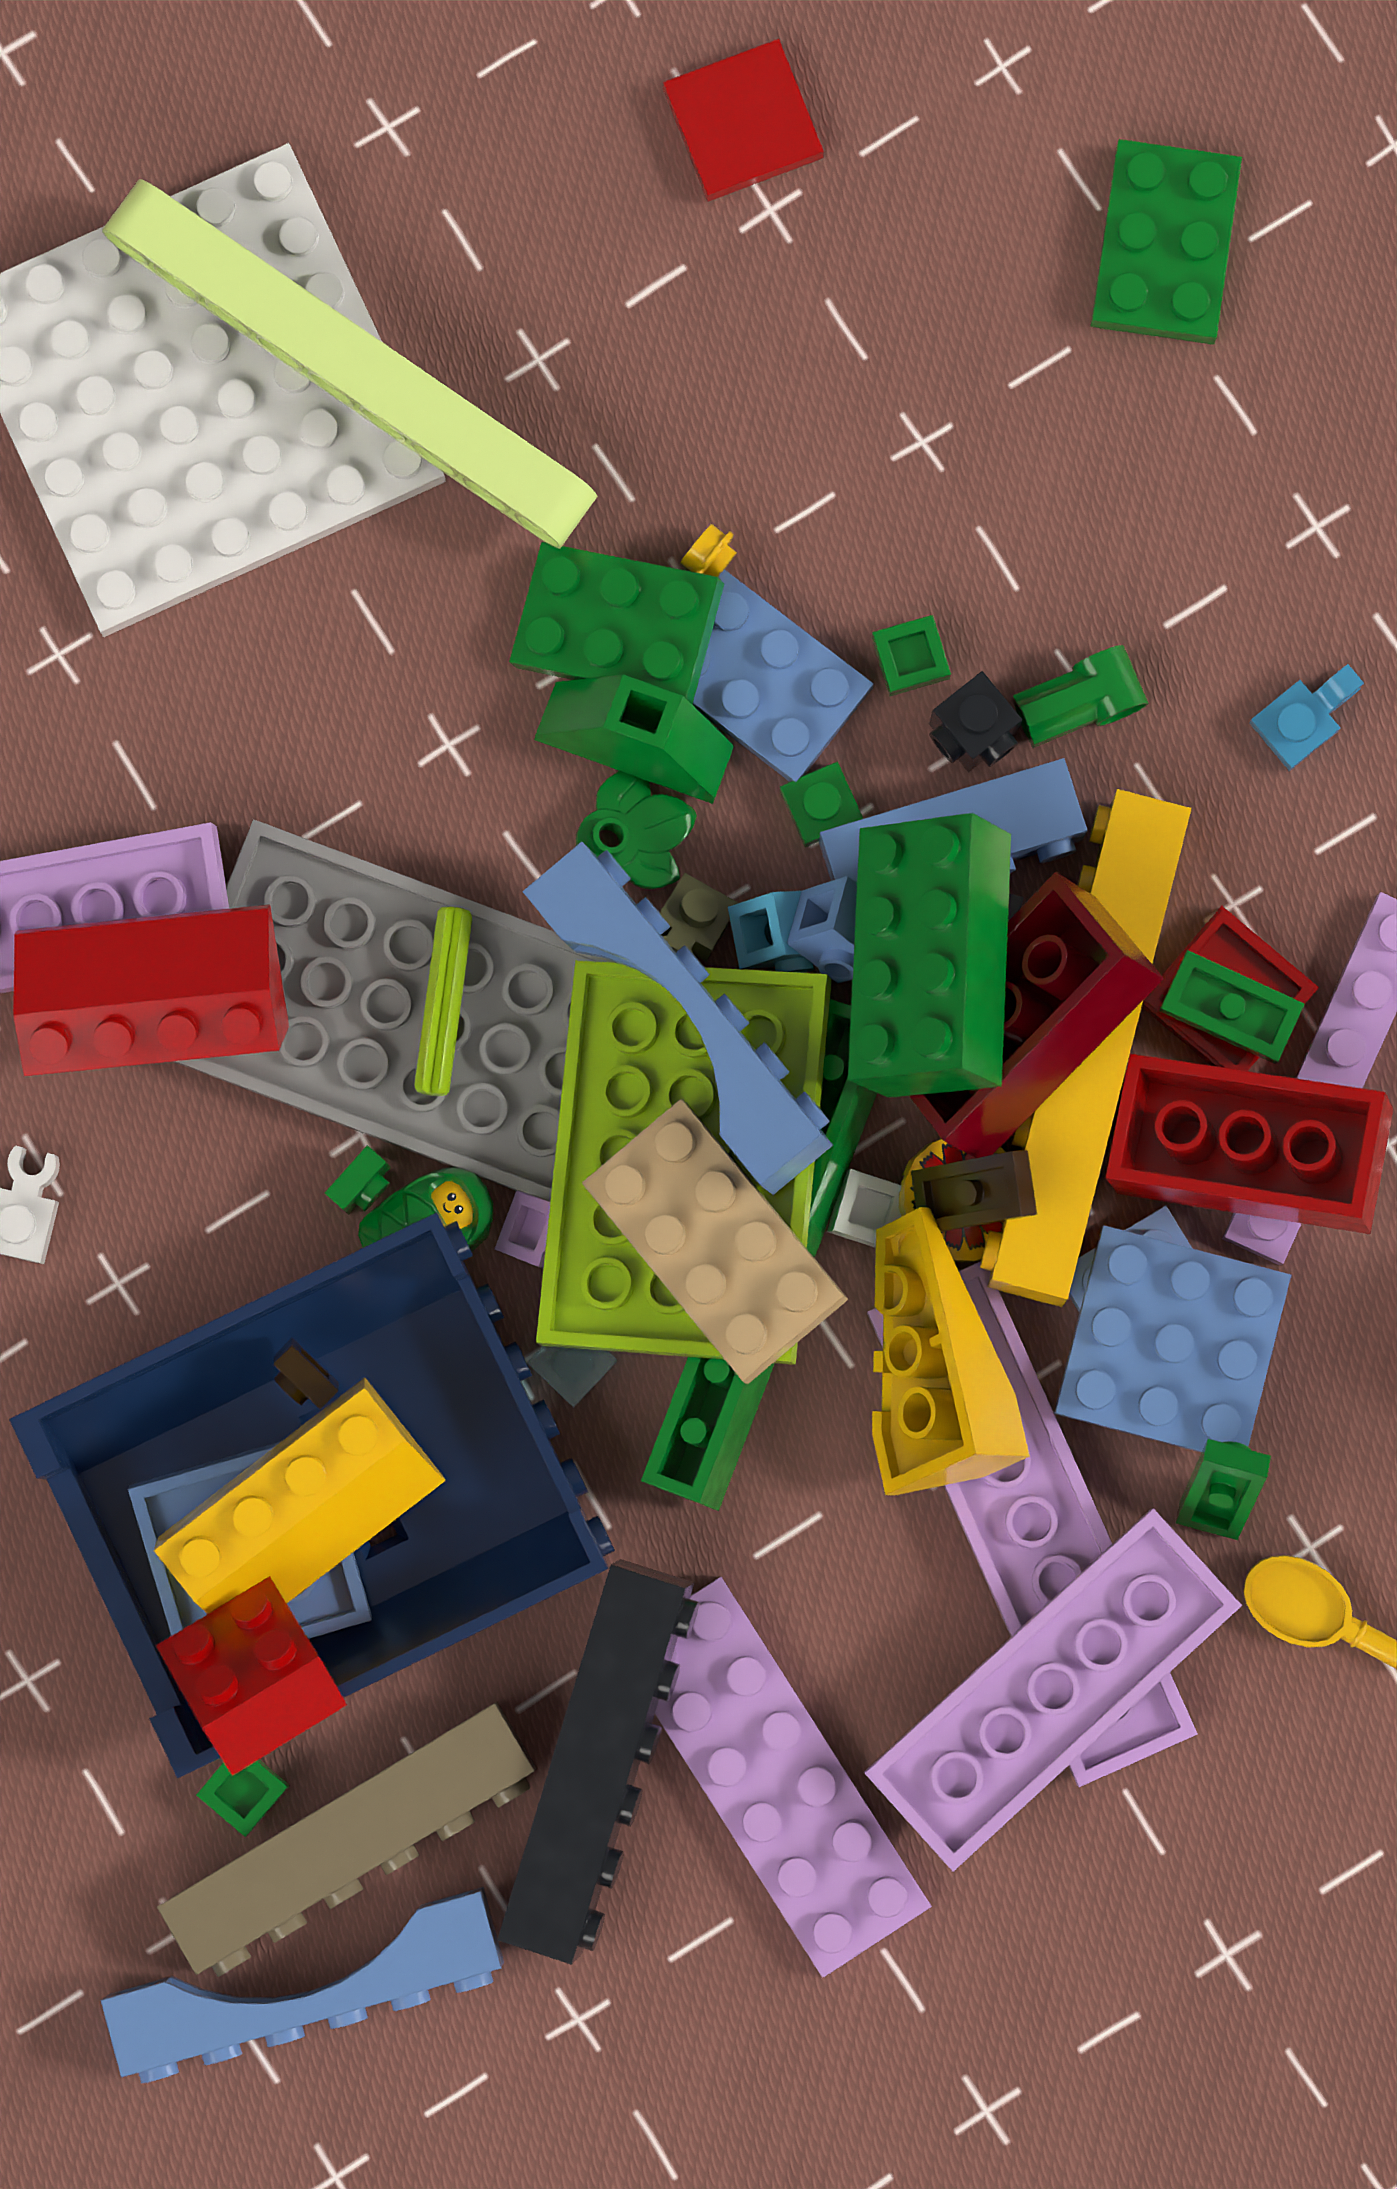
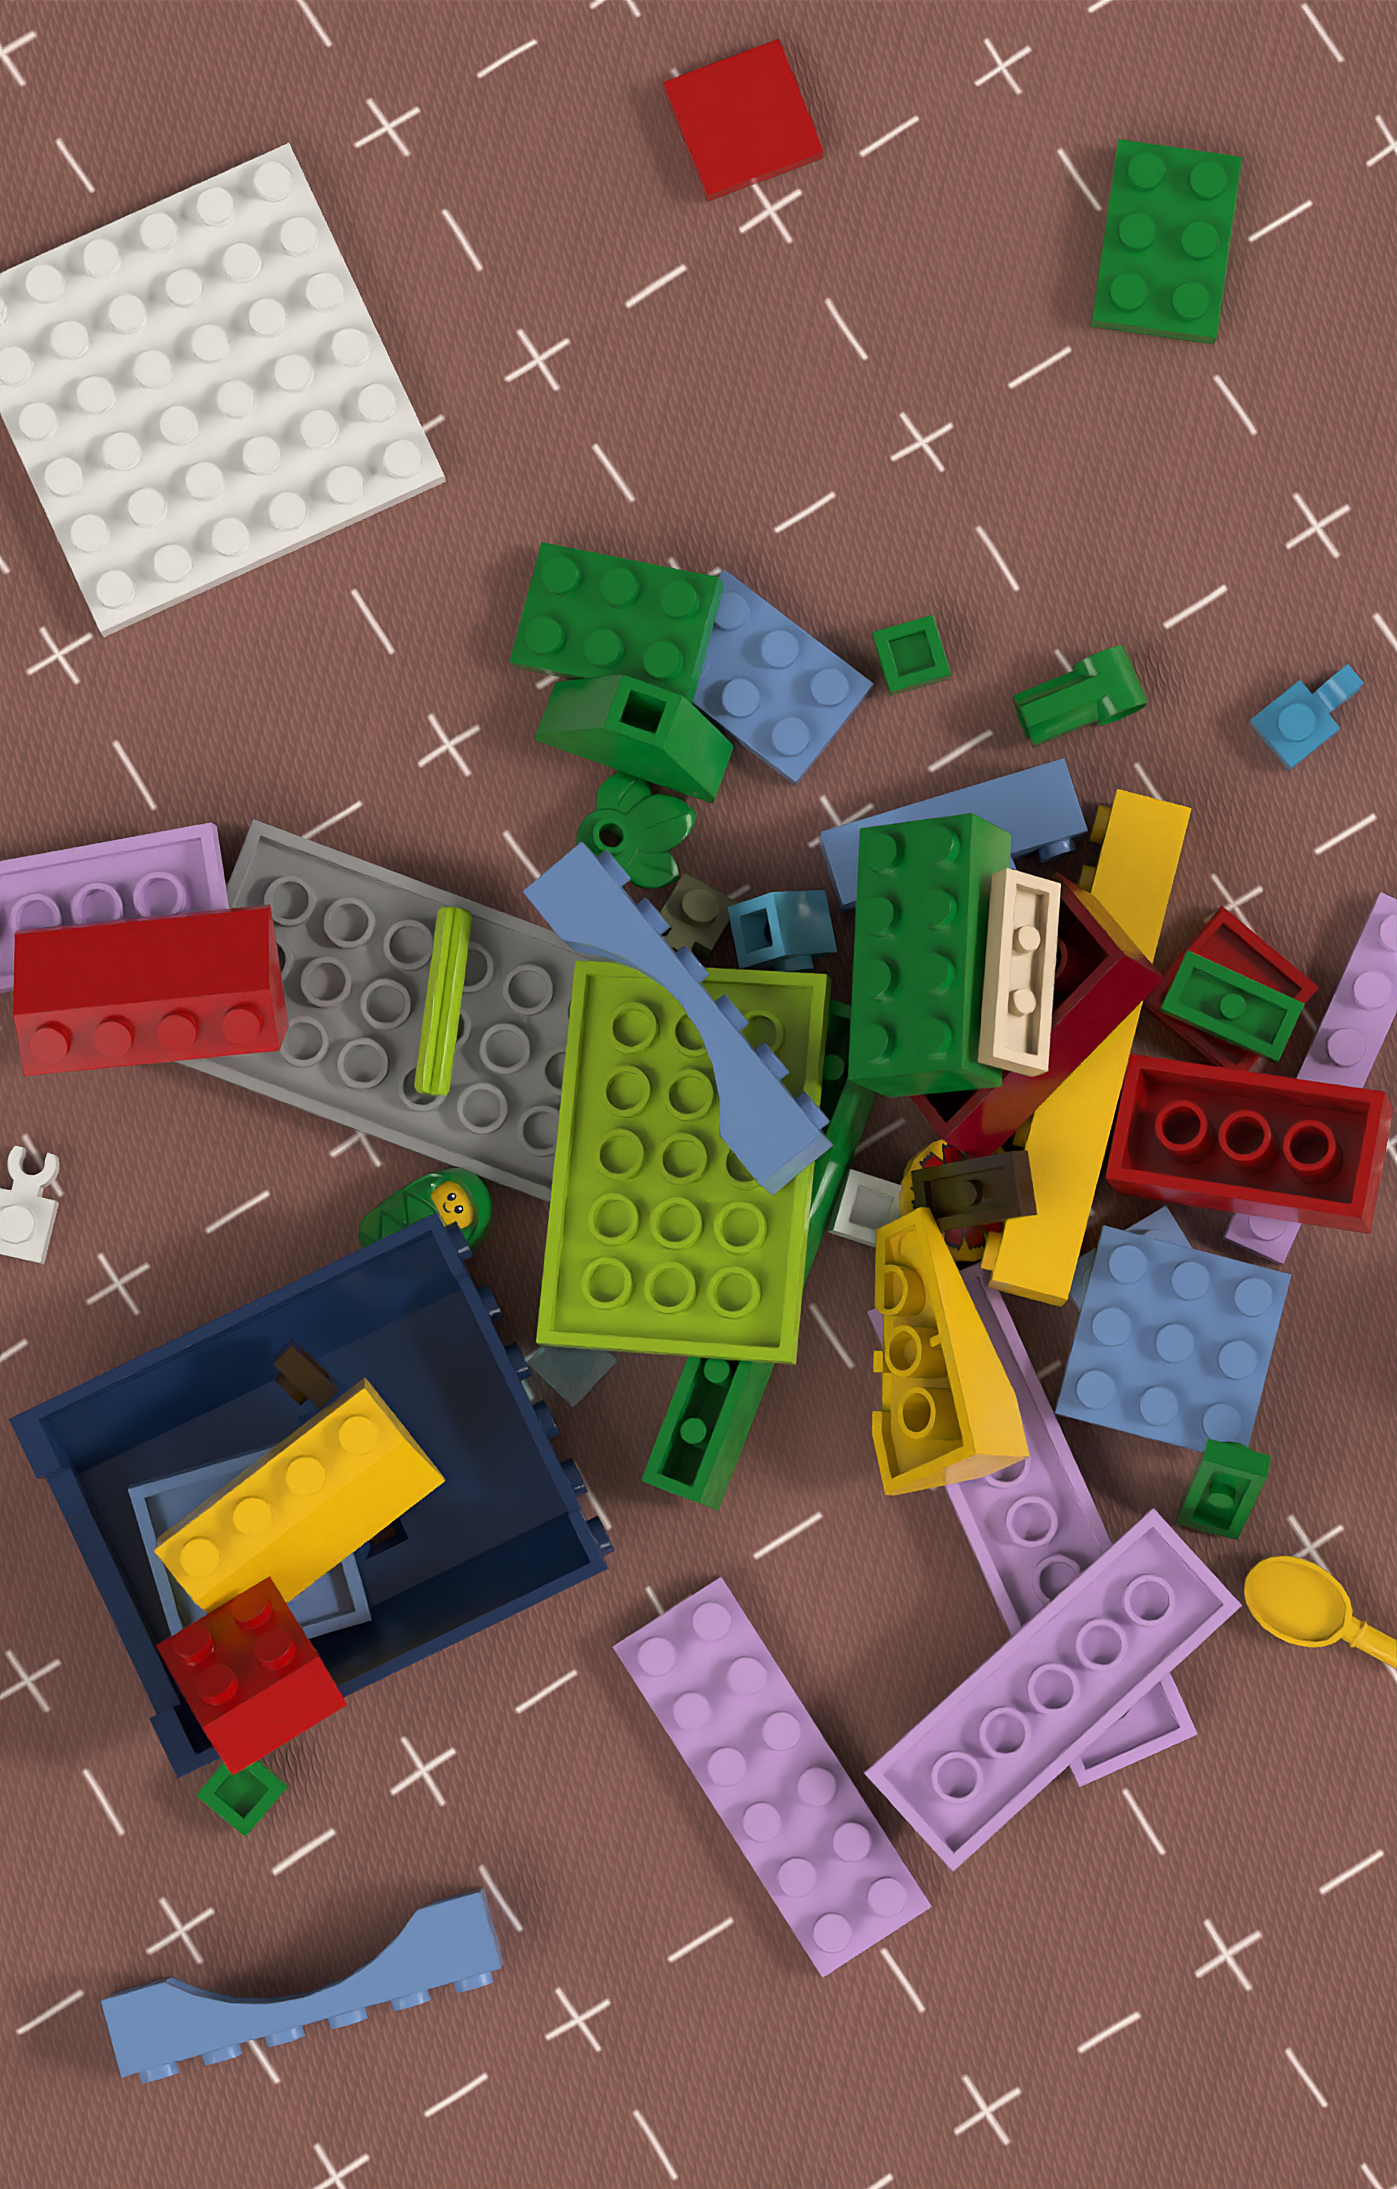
yellowish green beam [102,179,598,549] -> none
dark tan brick [157,1701,537,1977] -> none
green plate [325,1145,391,1215] -> none
lavender plate [495,1190,550,1269] -> none
black brick [497,1559,699,1965] -> none
tan plate [582,1099,848,1384] -> none
yellow plate [680,524,737,577] -> none
green plate [779,761,863,848] -> none
medium blue brick [787,876,857,983] -> none
black brick [929,671,1022,773] -> none
none -> tan plate [978,868,1061,1077]

